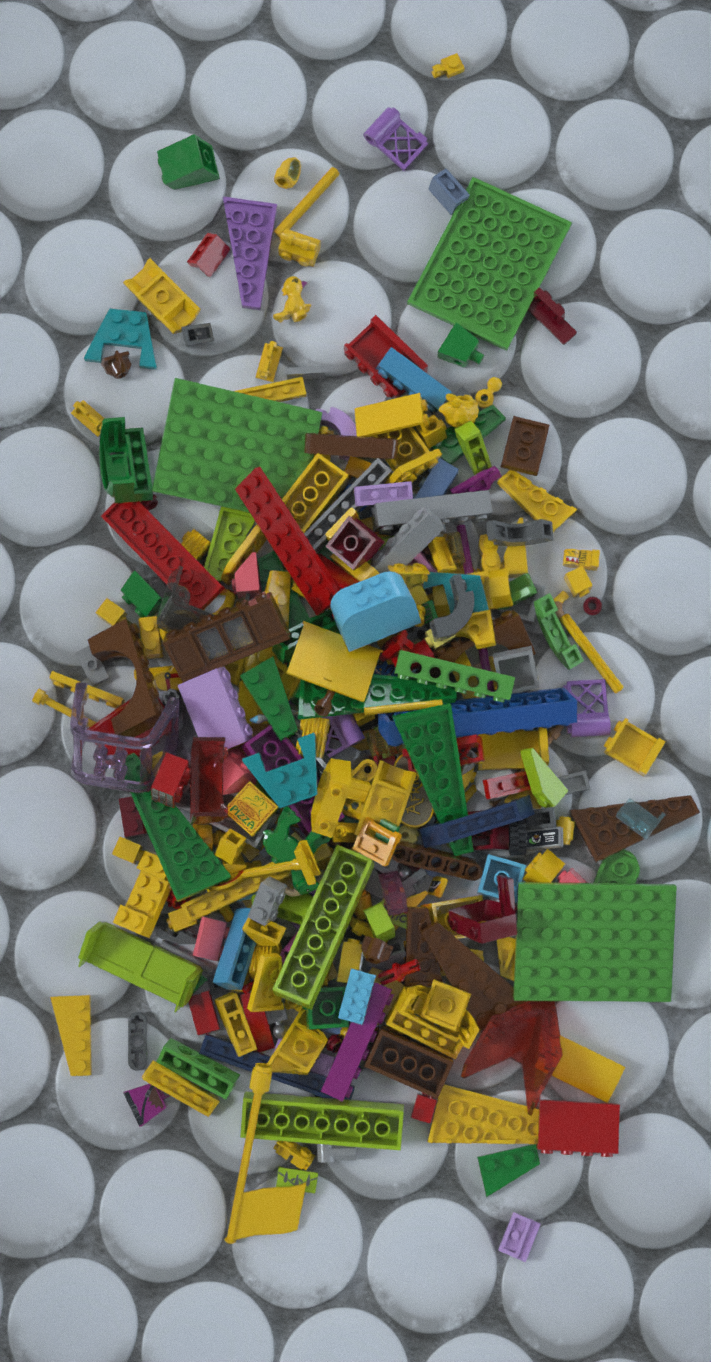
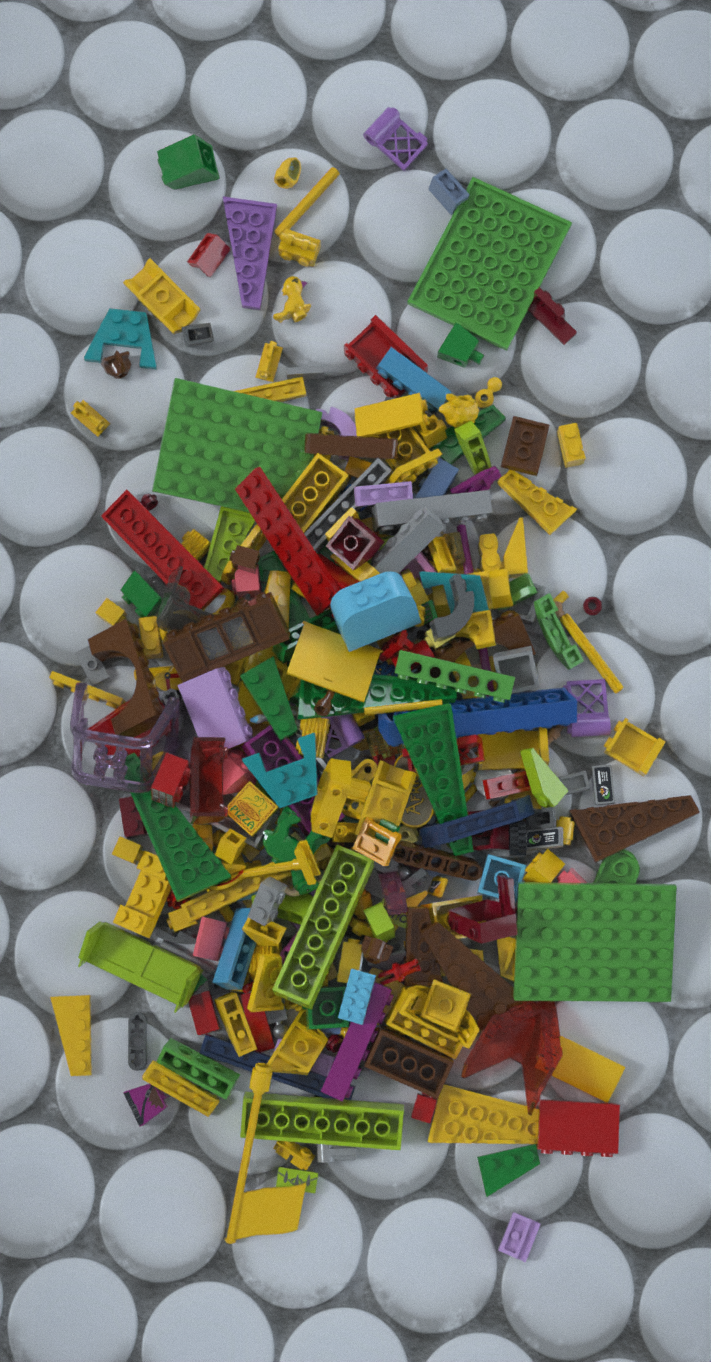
yellow piece [32,688,97,727] -> none
green piece [99,417,153,503] -> none
yellow hinge [388,563,430,584] -> none
yellow plate [431,53,465,79] -> none
dark grey arch [487,519,554,546] -> none
yellow leg [563,549,600,571] -> none
yellow brick [564,566,593,598] -> none
clear light blue panel [616,798,666,840] -> none
none -> reddish brown brick [229,545,260,574]
none -> yellow brick [557,423,586,468]
none -> tile [591,764,615,805]

